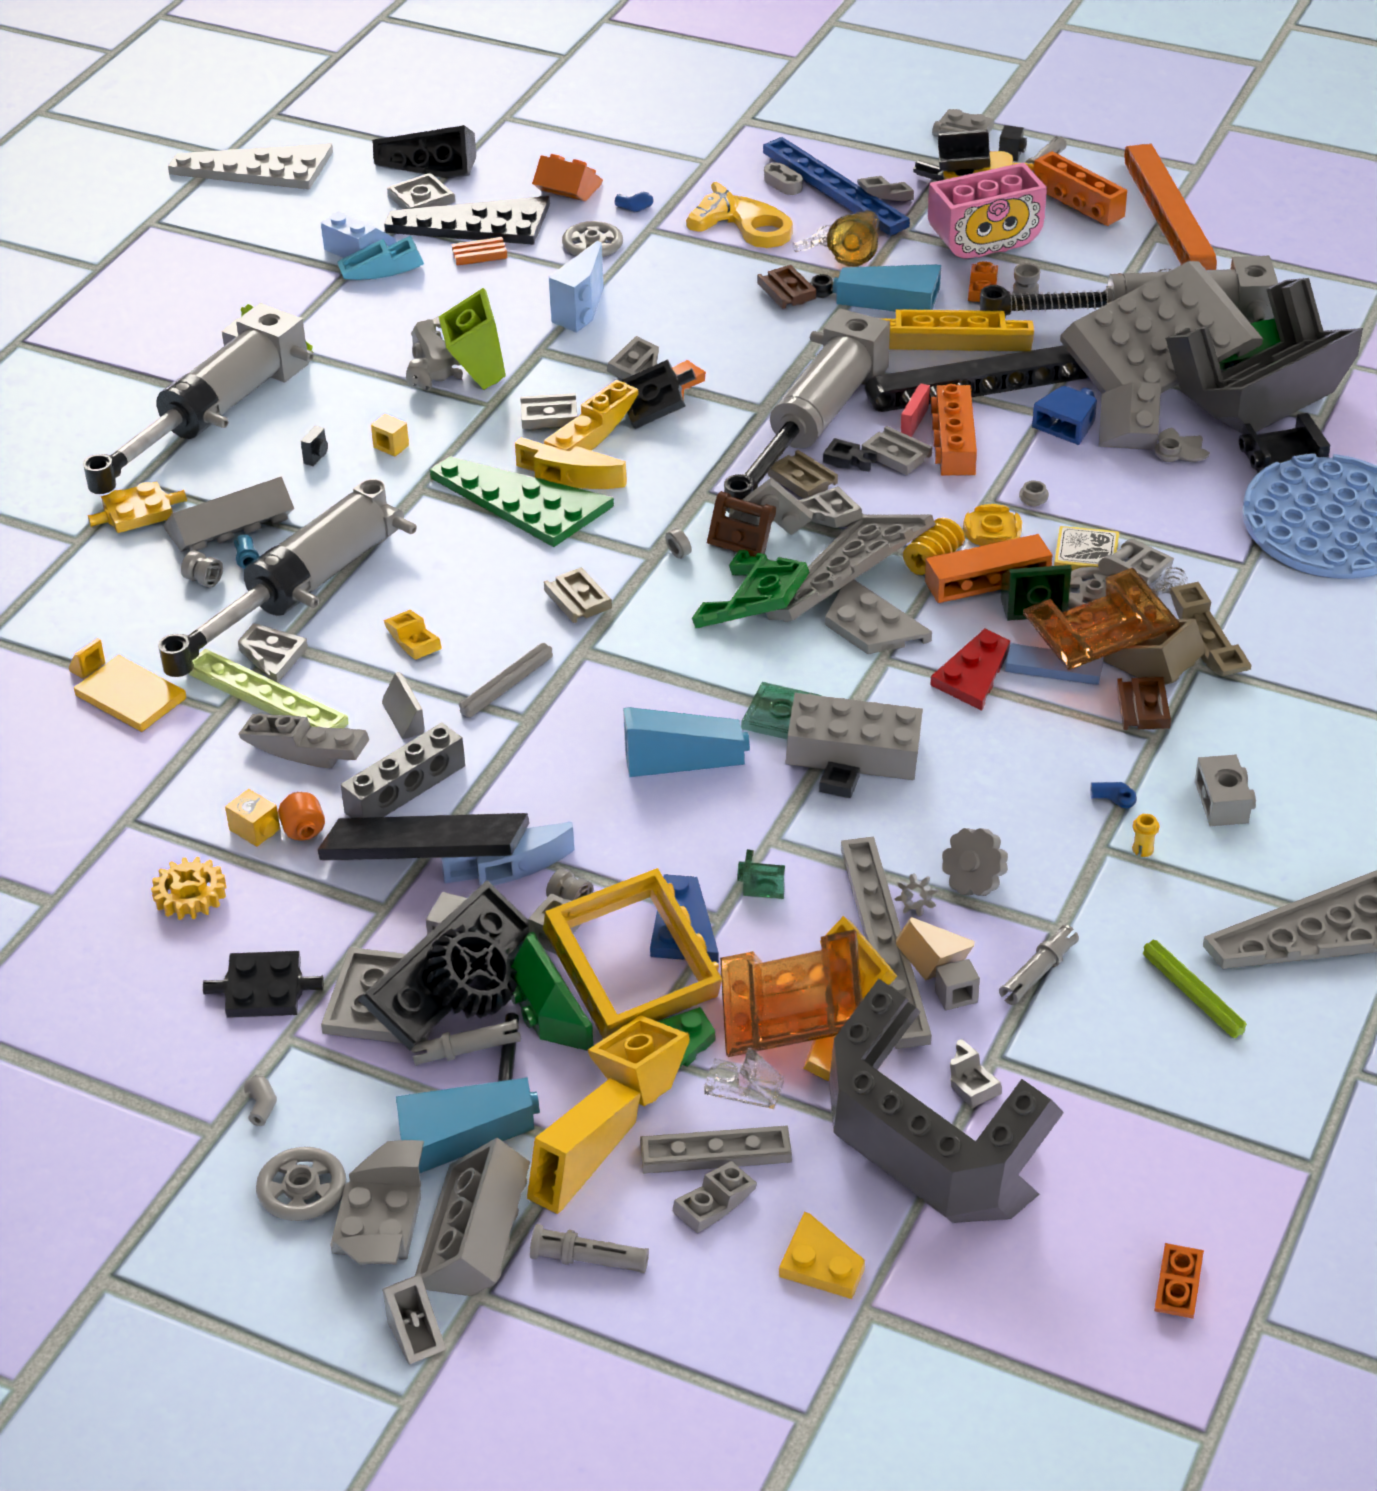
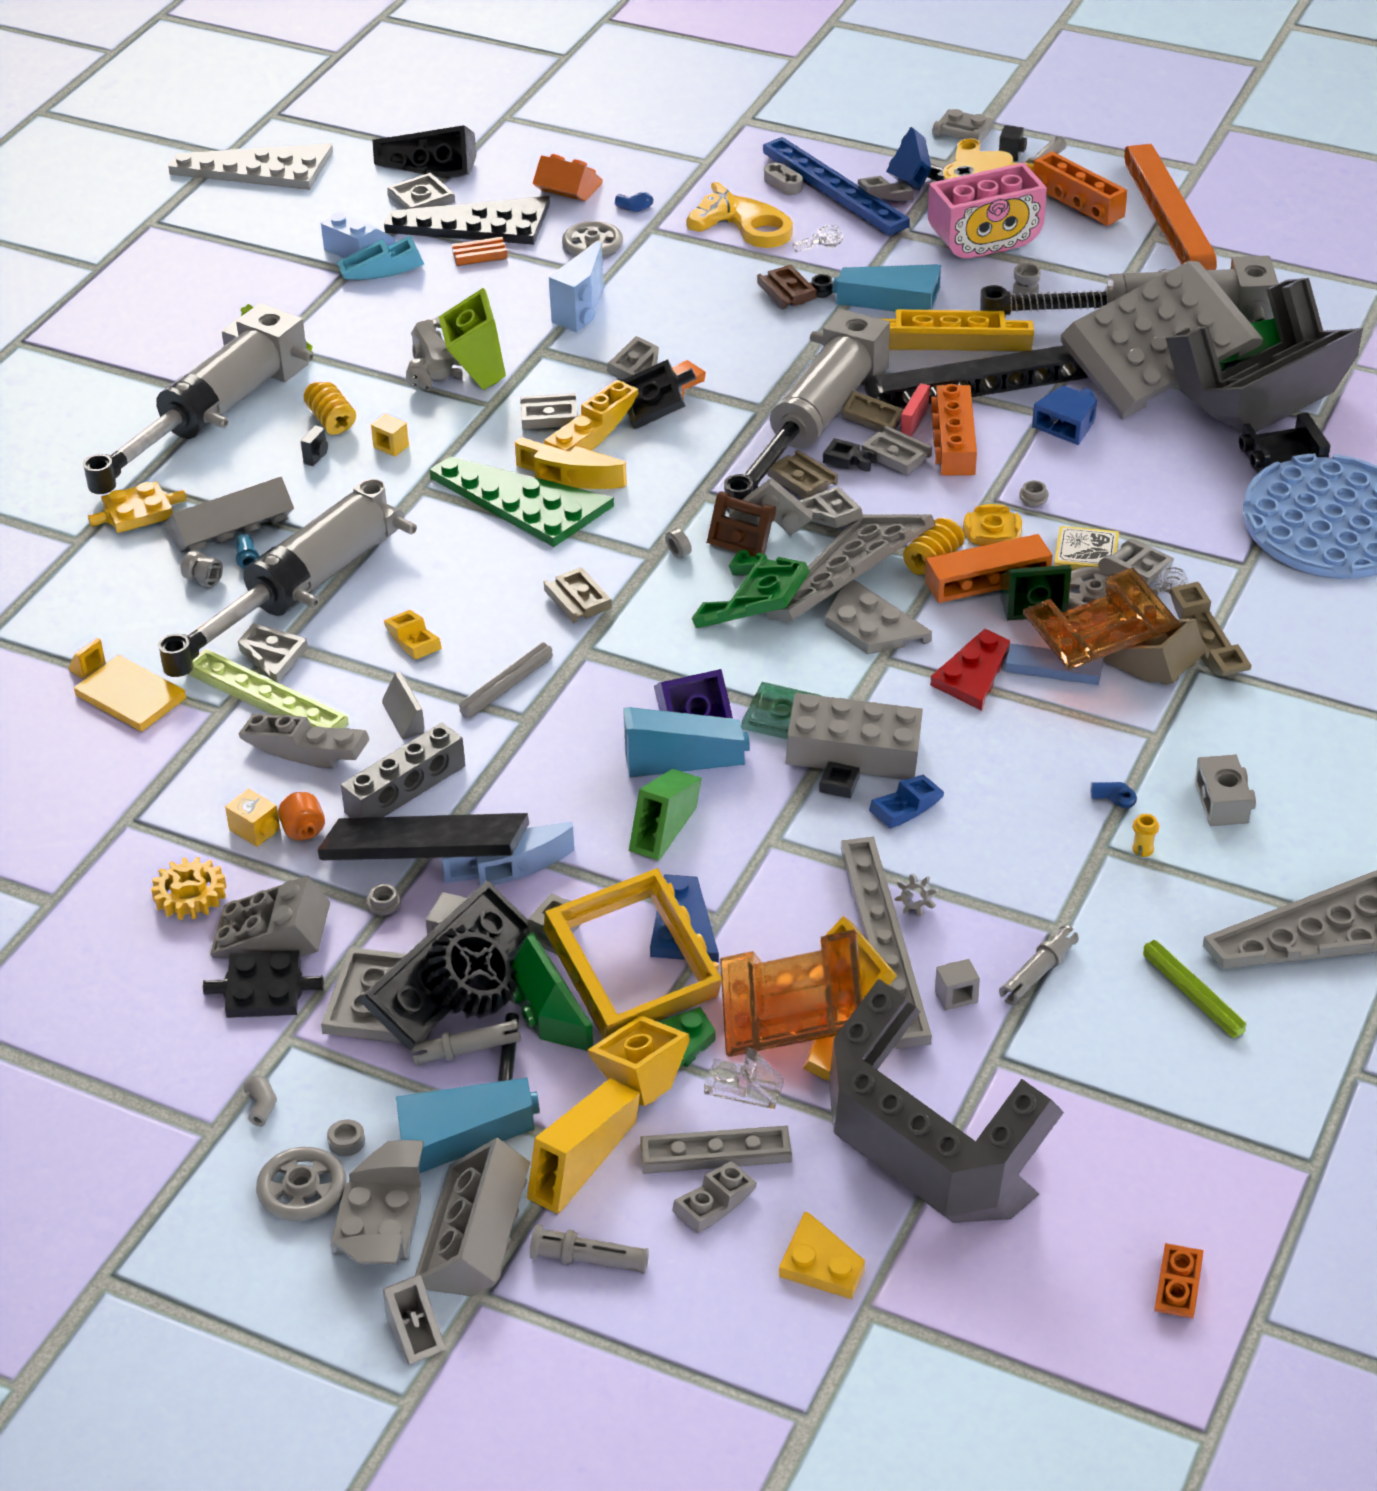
light grey wheel [546,868,594,901] -> none
clear green bracket [737,849,785,899] -> none
clear yellow cone [827,210,880,267] -> none
tan slope [896,917,974,981] -> none
black bracket [938,129,991,172] -> none
light grey plant [942,828,1008,896] -> none
light grey slope [950,1039,1002,1108] -> none
orange slope [968,261,998,302] -> none
light grey slope [1098,382,1161,450] -> none
reddish brown plate [1117,677,1171,730] -> none
light grey plate [1155,427,1210,462] -> none
none -> light grey slope [210,875,330,958]
none -> yellow piece [303,382,357,435]
none -> light grey tile [327,1119,365,1156]
none -> light grey plate [367,884,401,915]
none -> bright green slope [628,768,702,860]
none -> dark purple slope [654,669,733,719]
none -> dark tan plate [841,390,904,432]
none -> blue slope [869,774,944,829]
none -> blue slope [886,127,932,191]

